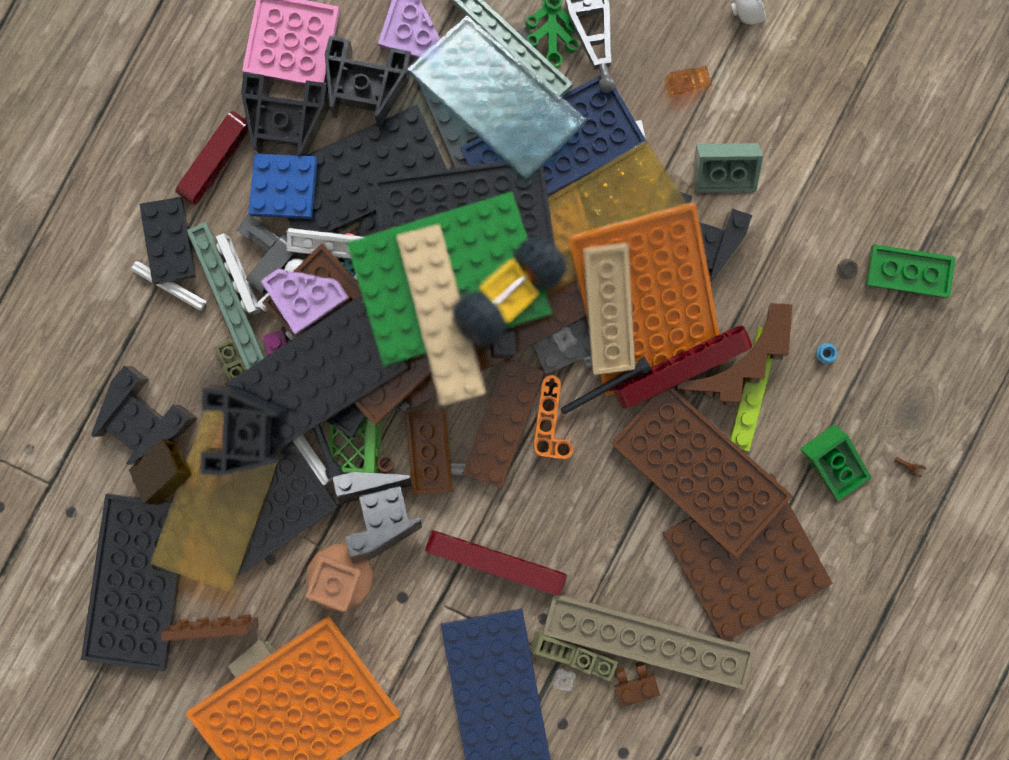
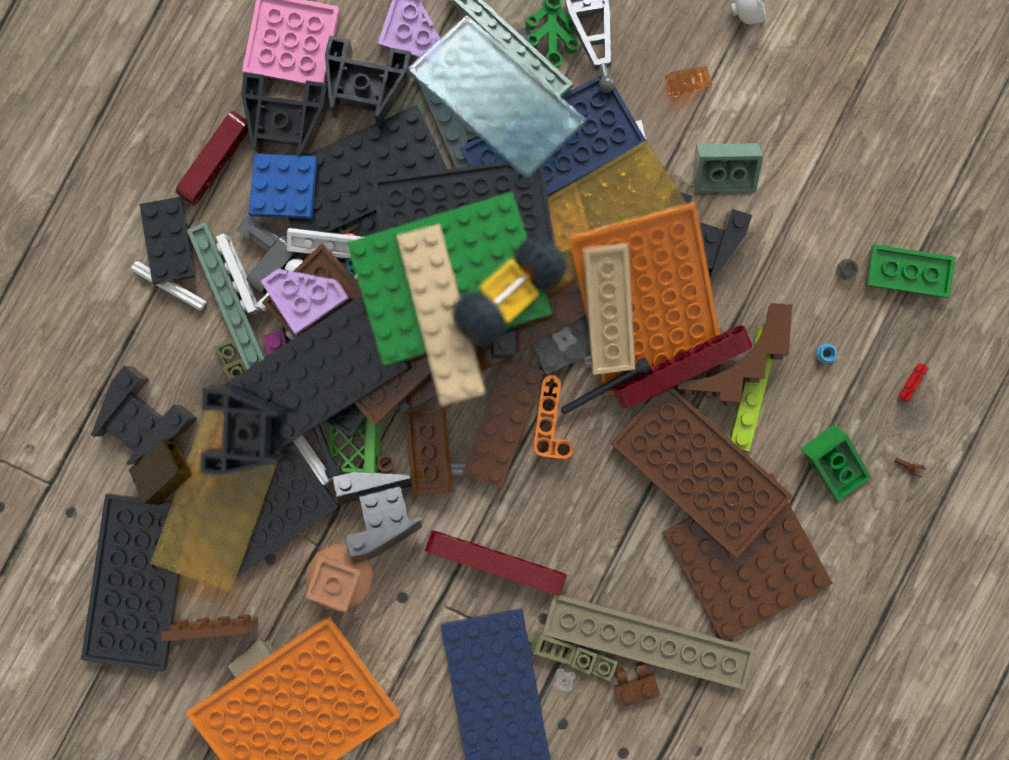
none -> red axle [898,363,929,401]

